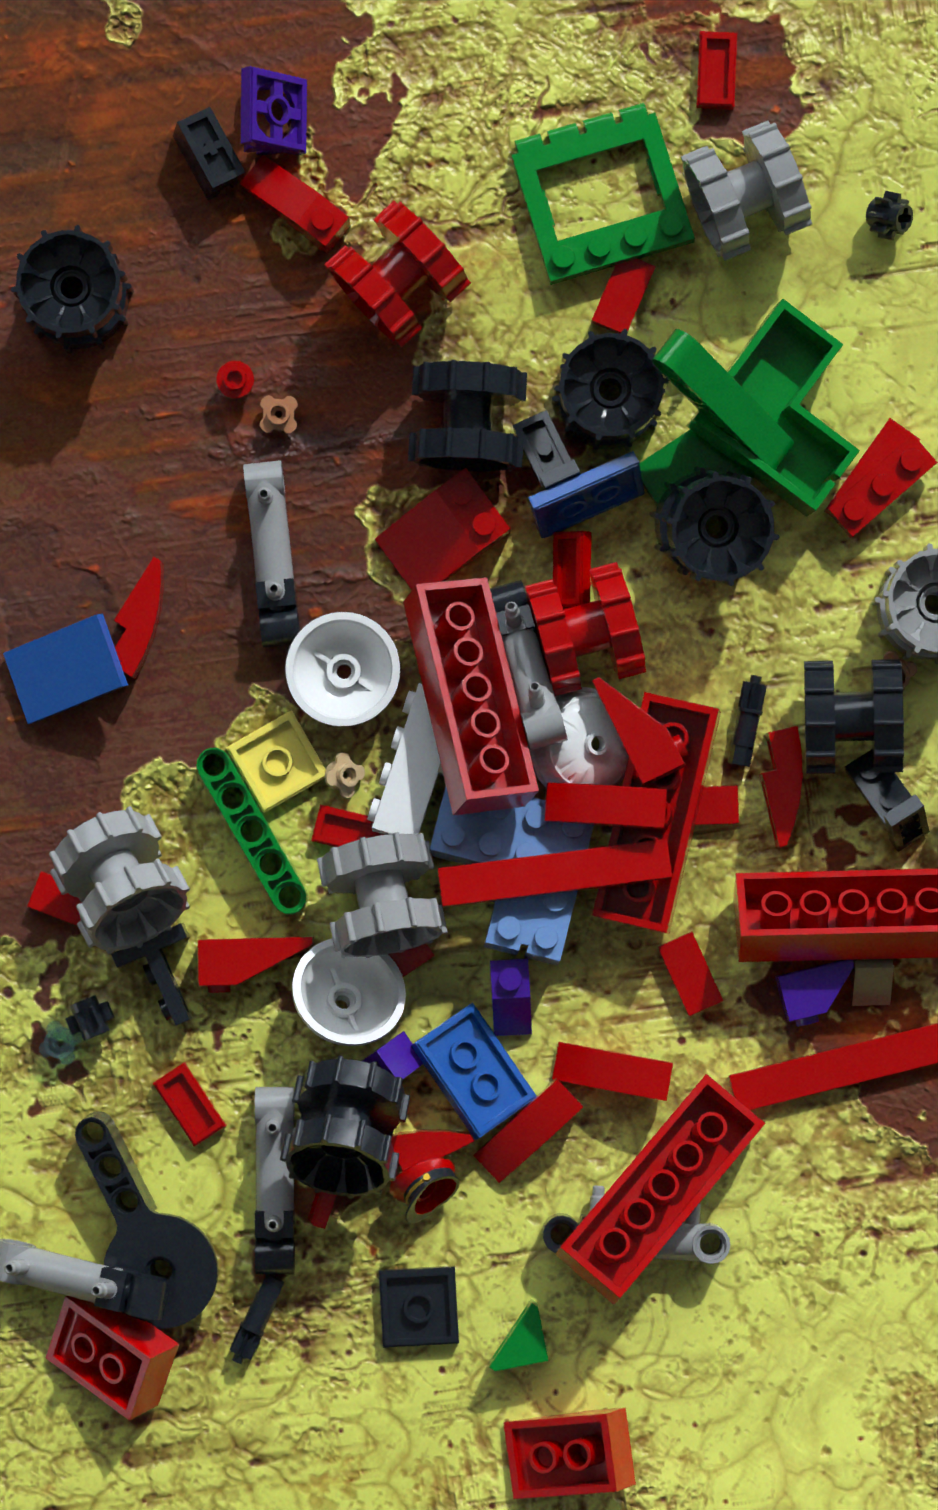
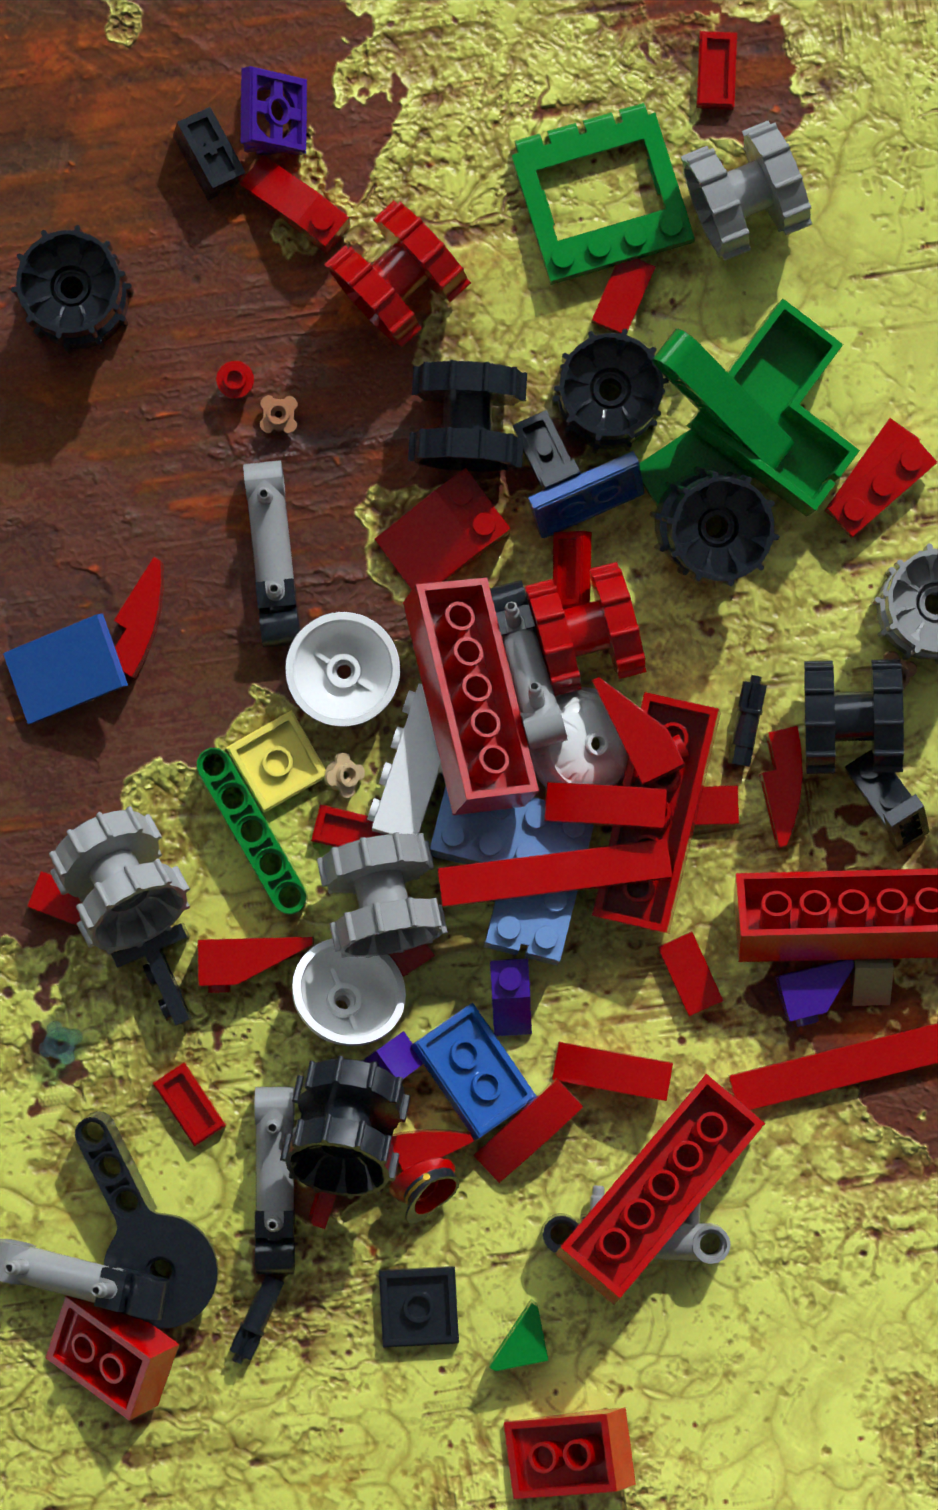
black gear [65,995,115,1041] -> none
black gear [866,191,913,241] -> none

